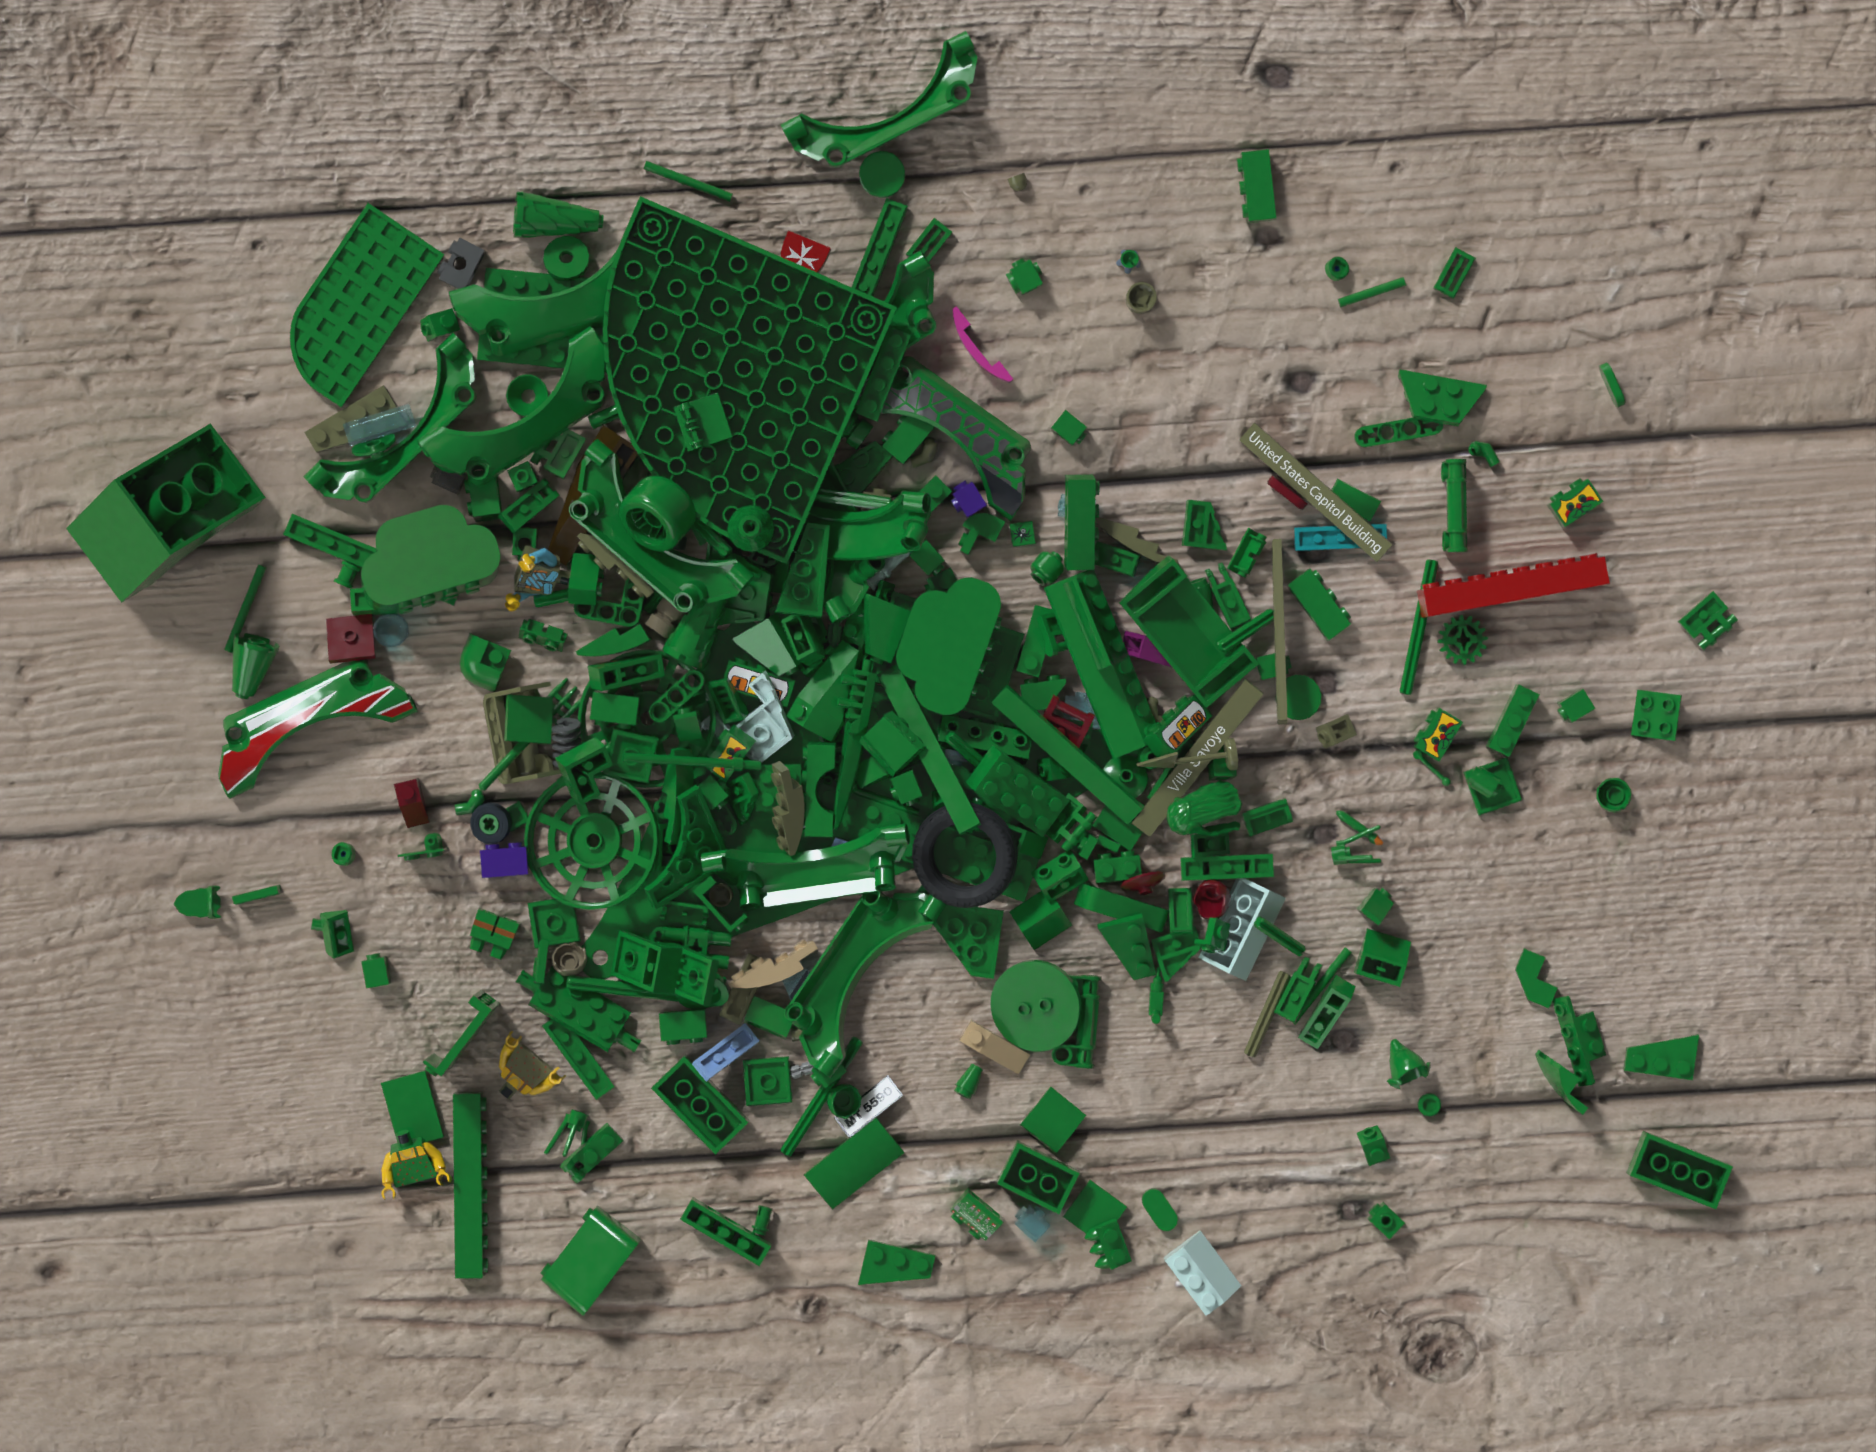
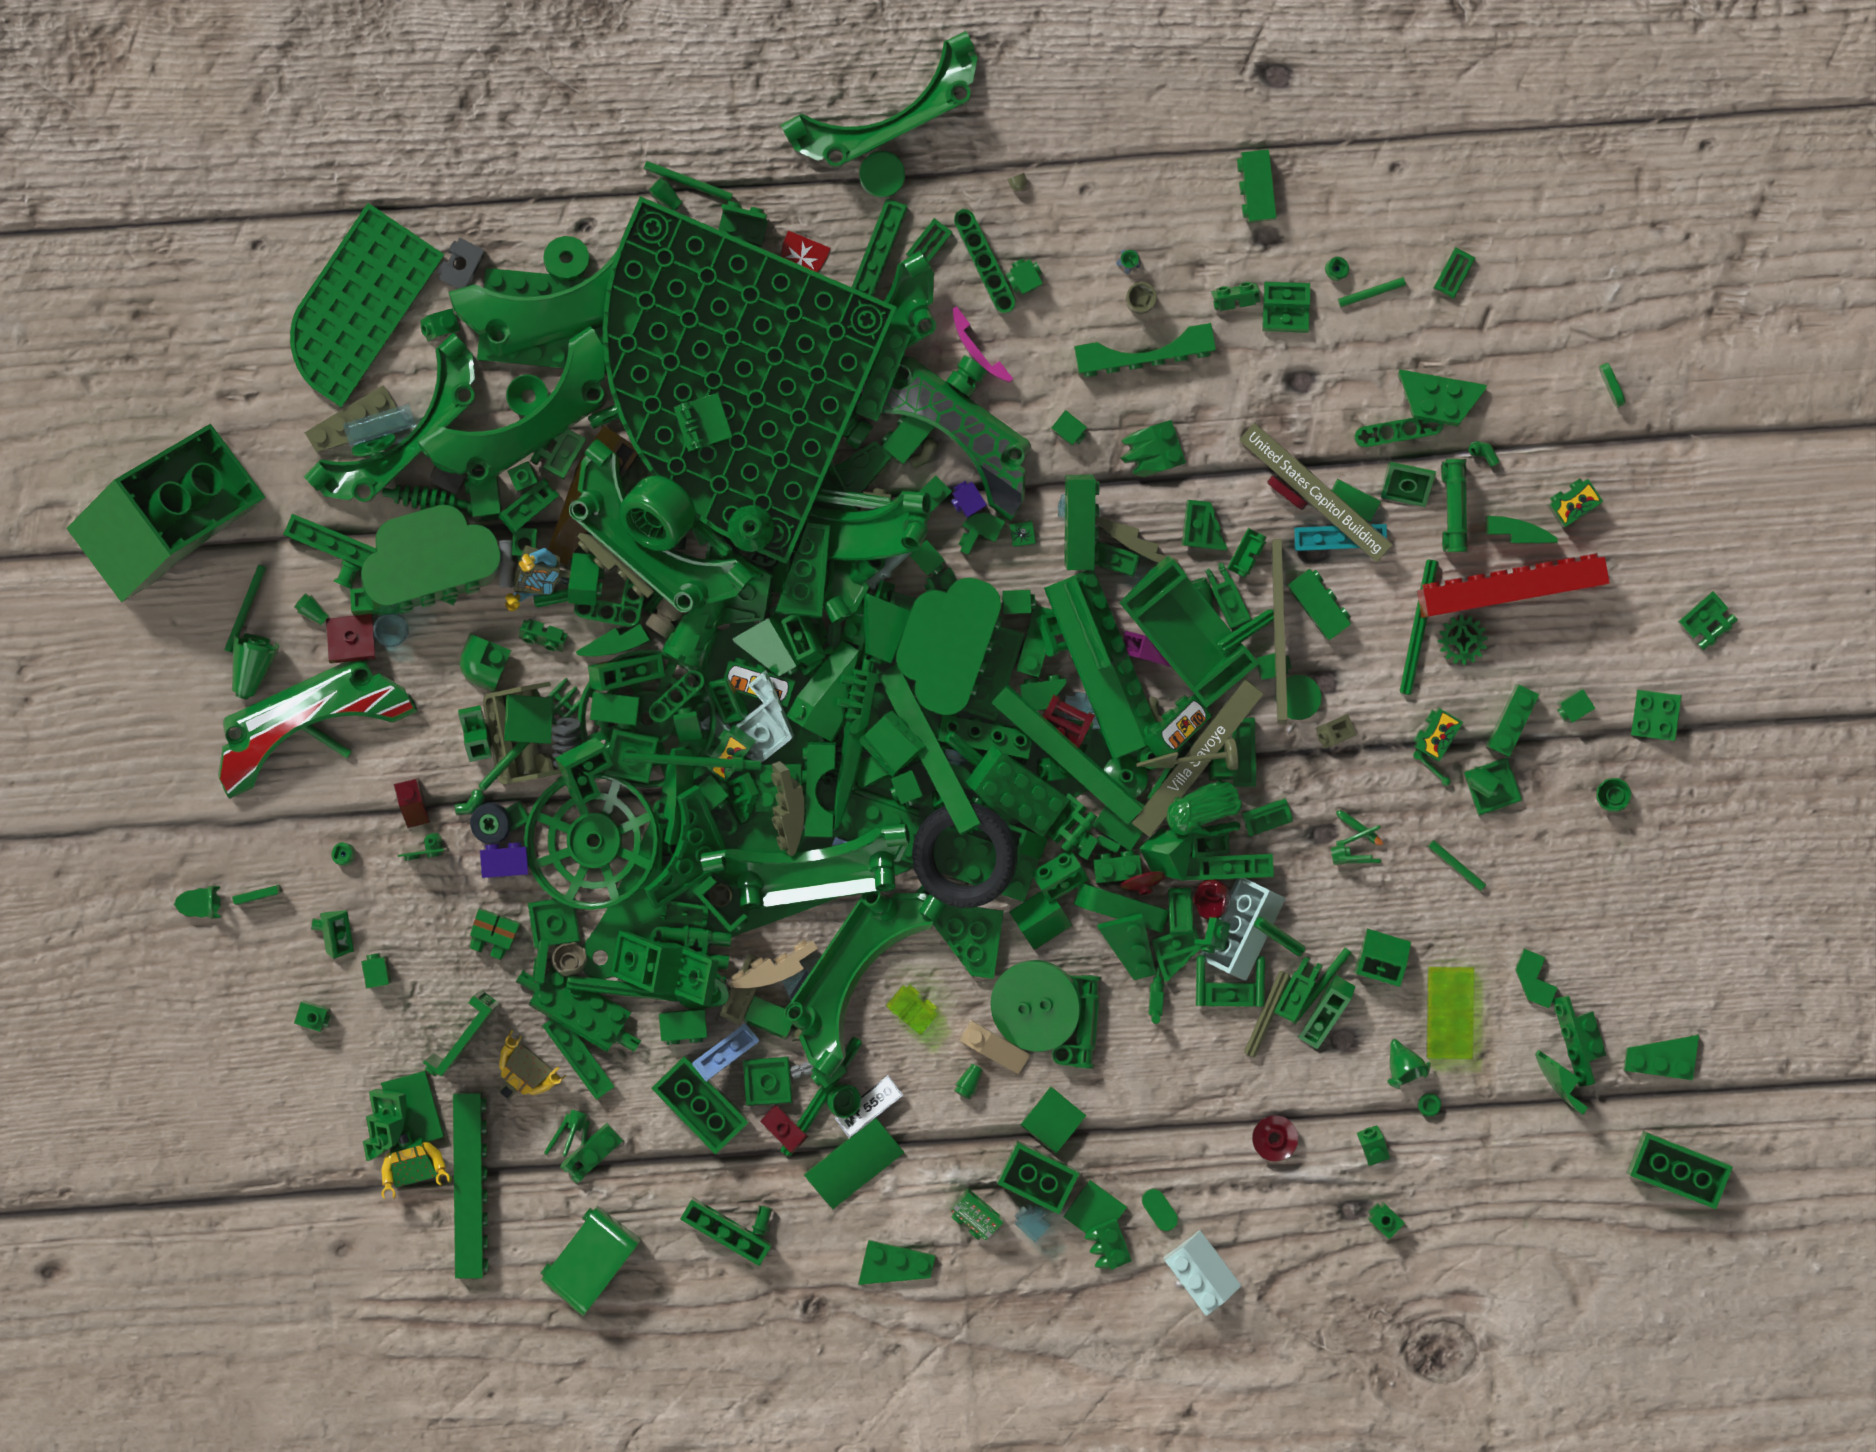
green cone [513,191,604,238] -> none
green head [1030,551,1064,586] -> none
green slope [1357,887,1394,926] -> none
none -> green cone [294,593,329,626]
none -> green brick [294,1000,332,1032]
none -> green bar [302,725,352,759]
none -> green slope [363,1089,407,1161]
none -> green piece [382,485,468,510]
none -> green brick [458,705,492,762]
none -> light grey pin [499,540,516,588]
none -> green cone [648,177,682,210]
none -> green bracket [718,201,769,246]
none -> dark red plate [760,1104,809,1153]
none -> clear neon green brick [885,984,938,1035]
none -> green wheel [946,355,988,398]
none -> green beam [954,209,1015,315]
none -> green brick [1002,590,1036,614]
none -> green arch [1074,323,1216,378]
none -> green plate [1120,420,1186,477]
none -> green slope [1139,828,1193,880]
none -> green plate [1196,955,1265,1007]
none -> green hinge [1211,282,1260,312]
none -> green plate [1232,718,1256,787]
none -> dark red dish [1252,1115,1298,1162]
none -> green slope [1262,282,1310,333]
none -> green slope [1381,462,1436,507]
none -> clear neon green plate [1426,966,1474,1059]
none -> green piece [1428,840,1486,891]
none -> green slope [1486,516,1558,544]

